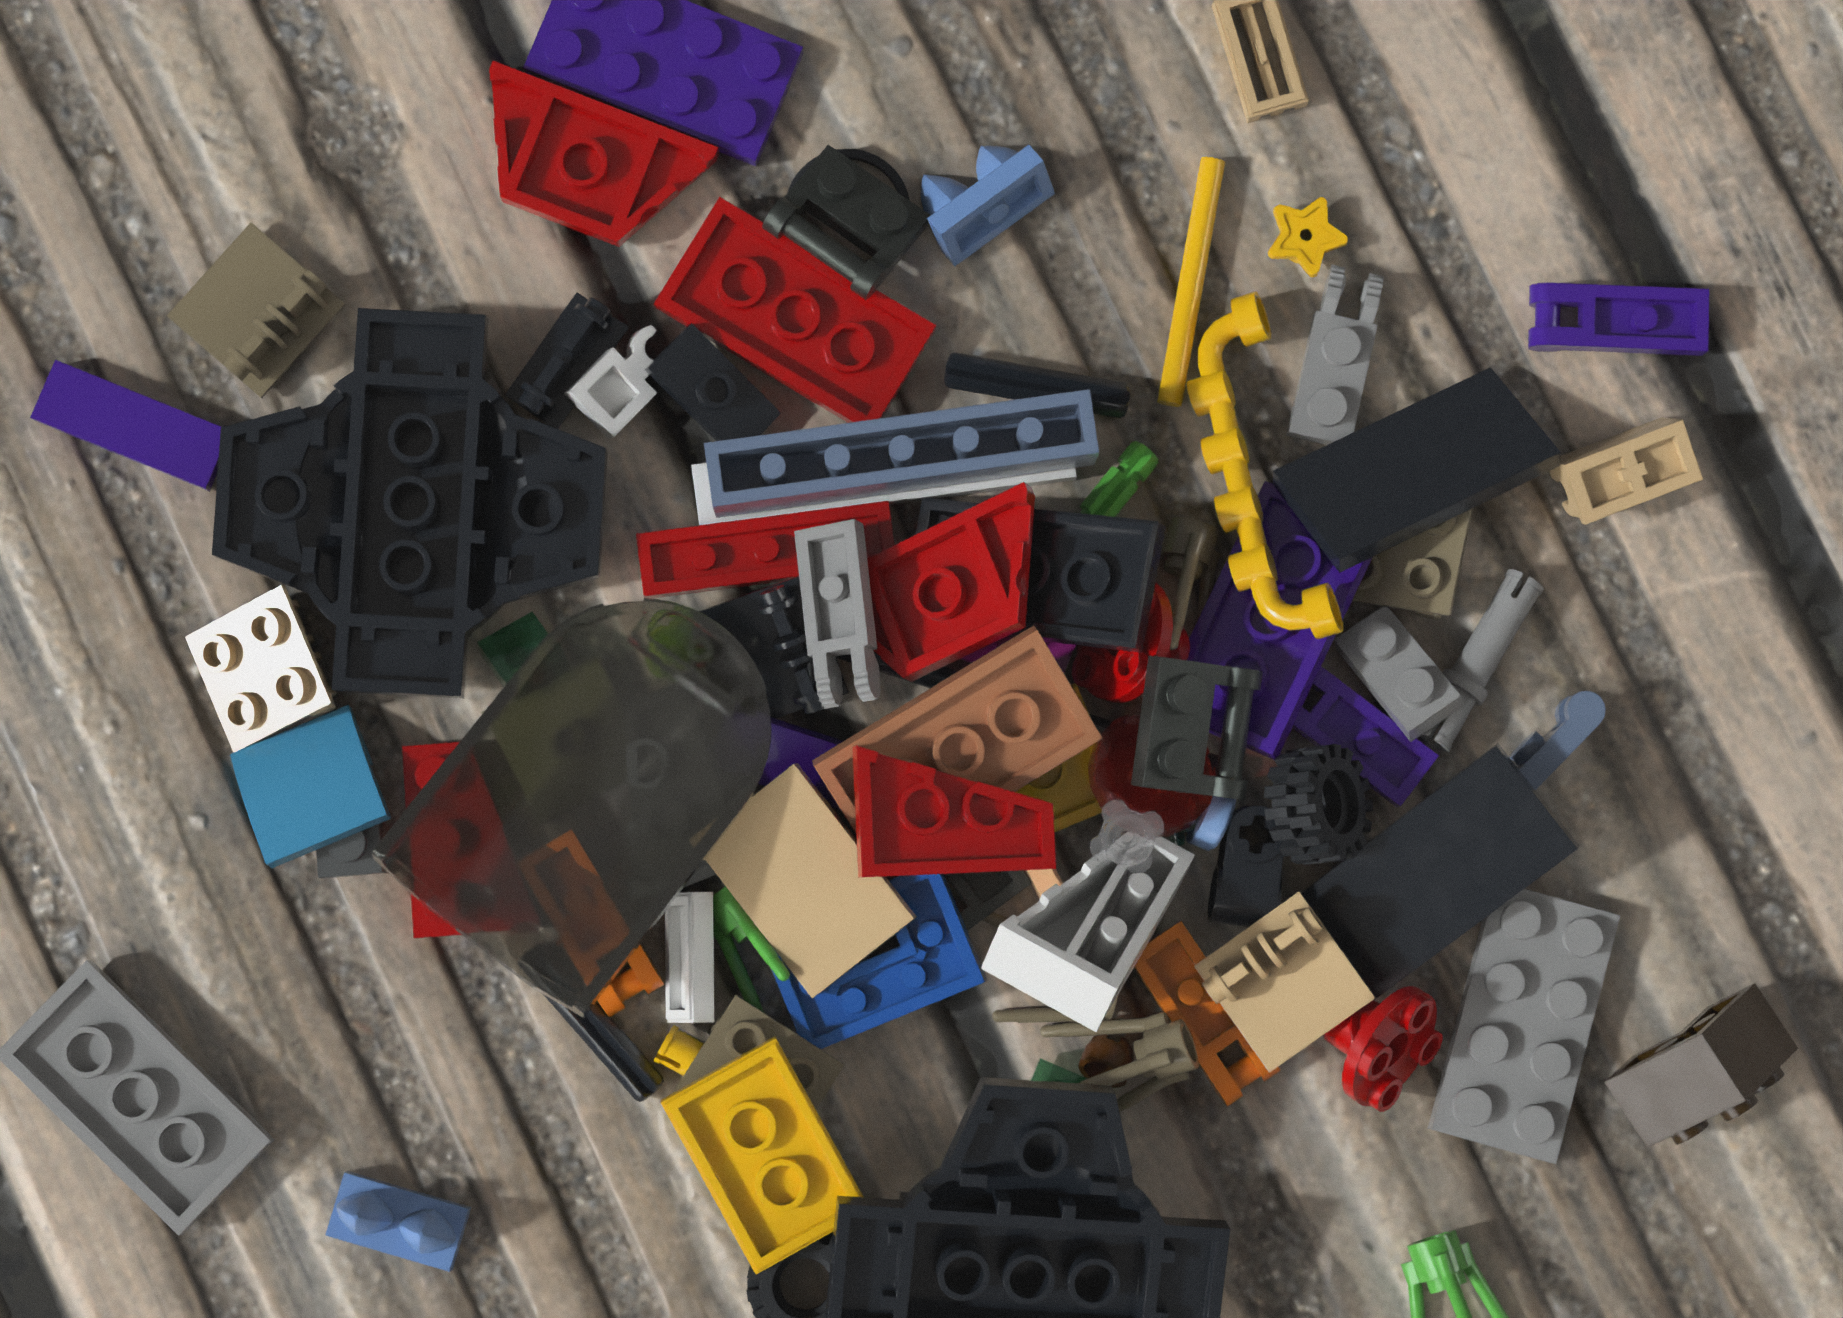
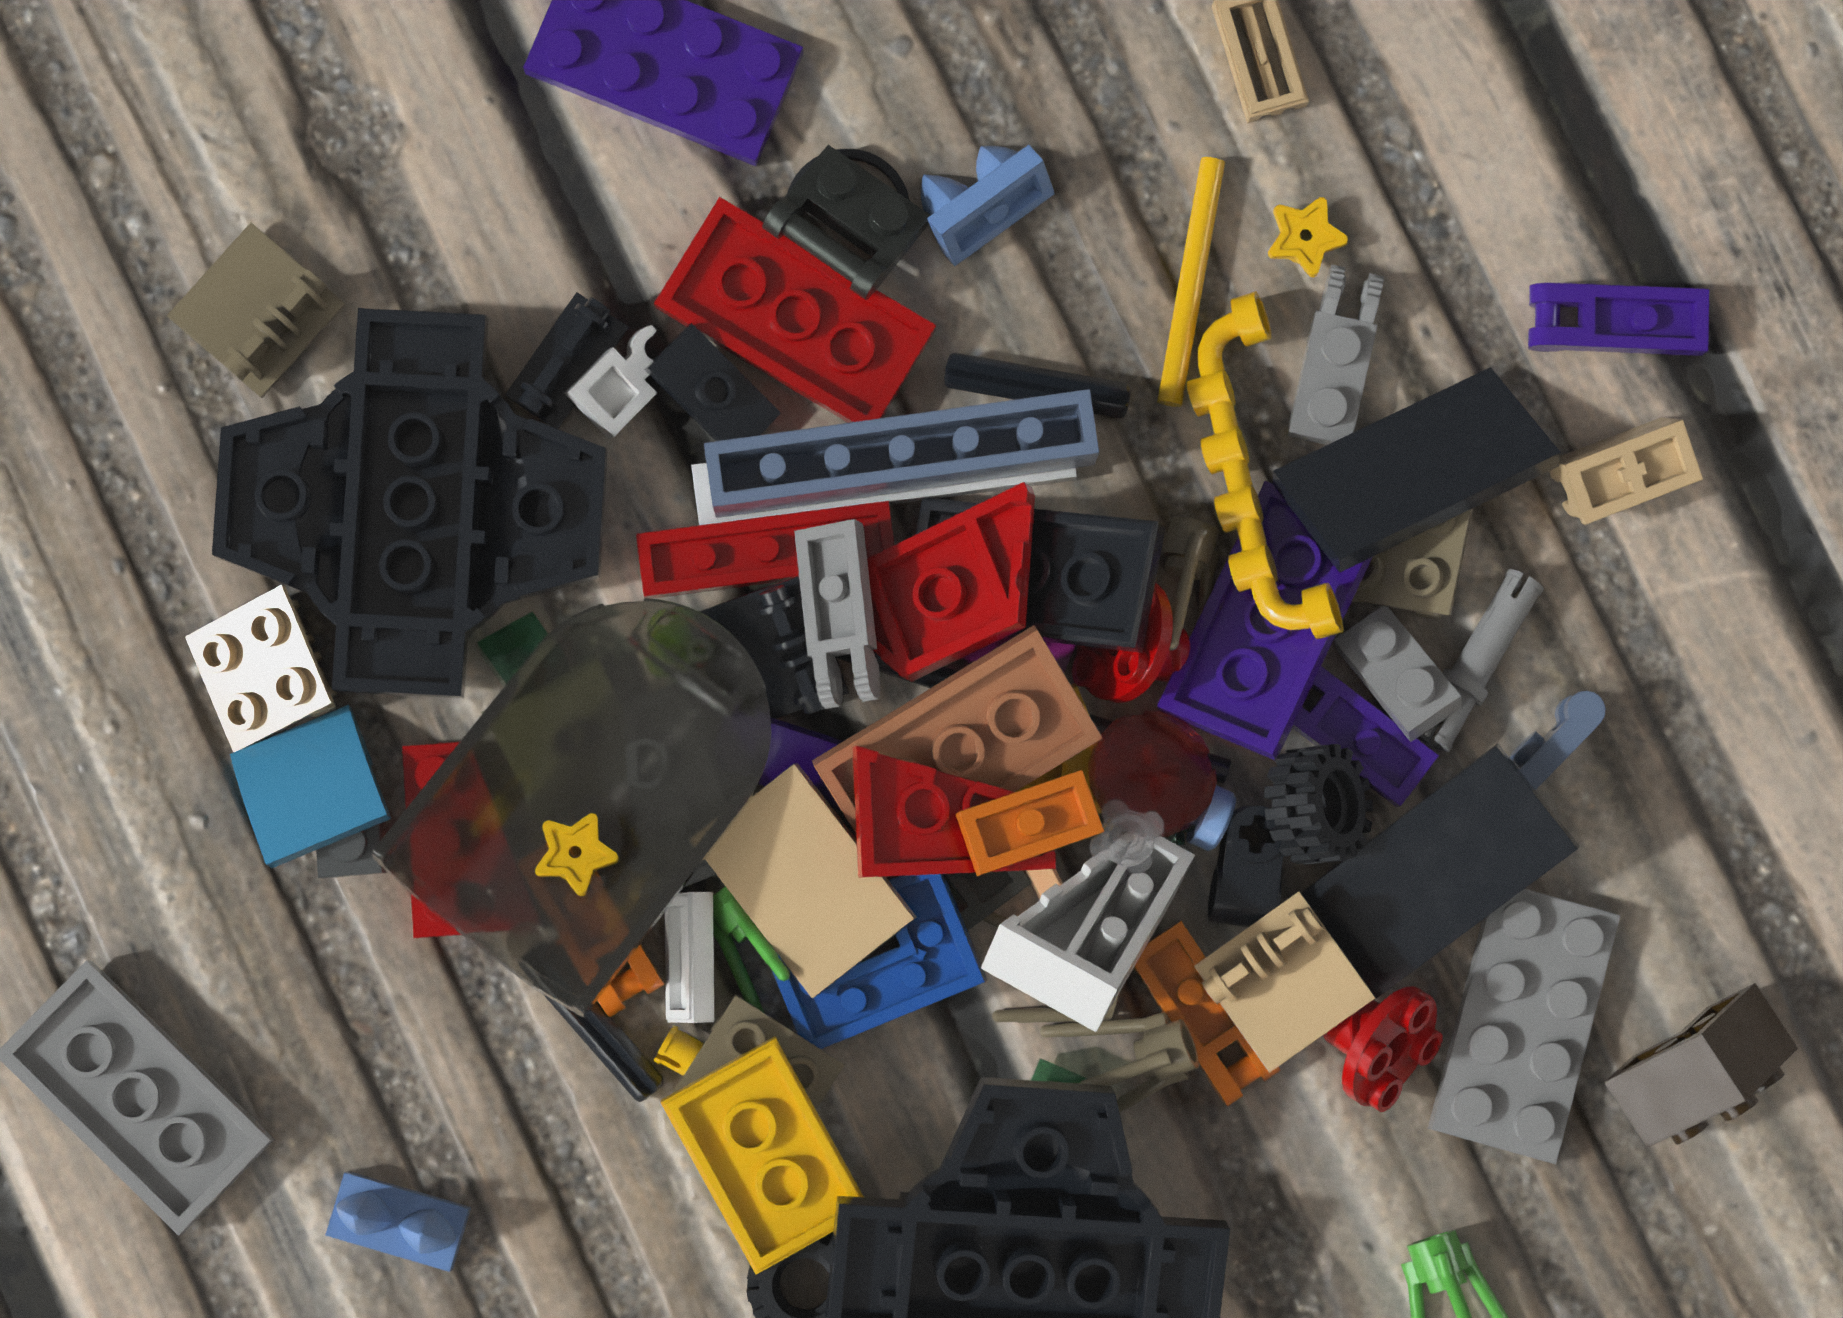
dark purple tile [30,360,221,492] -> none
red wing [489,61,720,247] -> none
bright green axle [1074,441,1159,517] -> none
reddish brown hinge [1078,1034,1134,1088] -> none
pearl dark grey plate [1131,656,1263,800] -> none
none -> yellow plate [535,813,619,896]
none -> orange plate [956,770,1104,876]

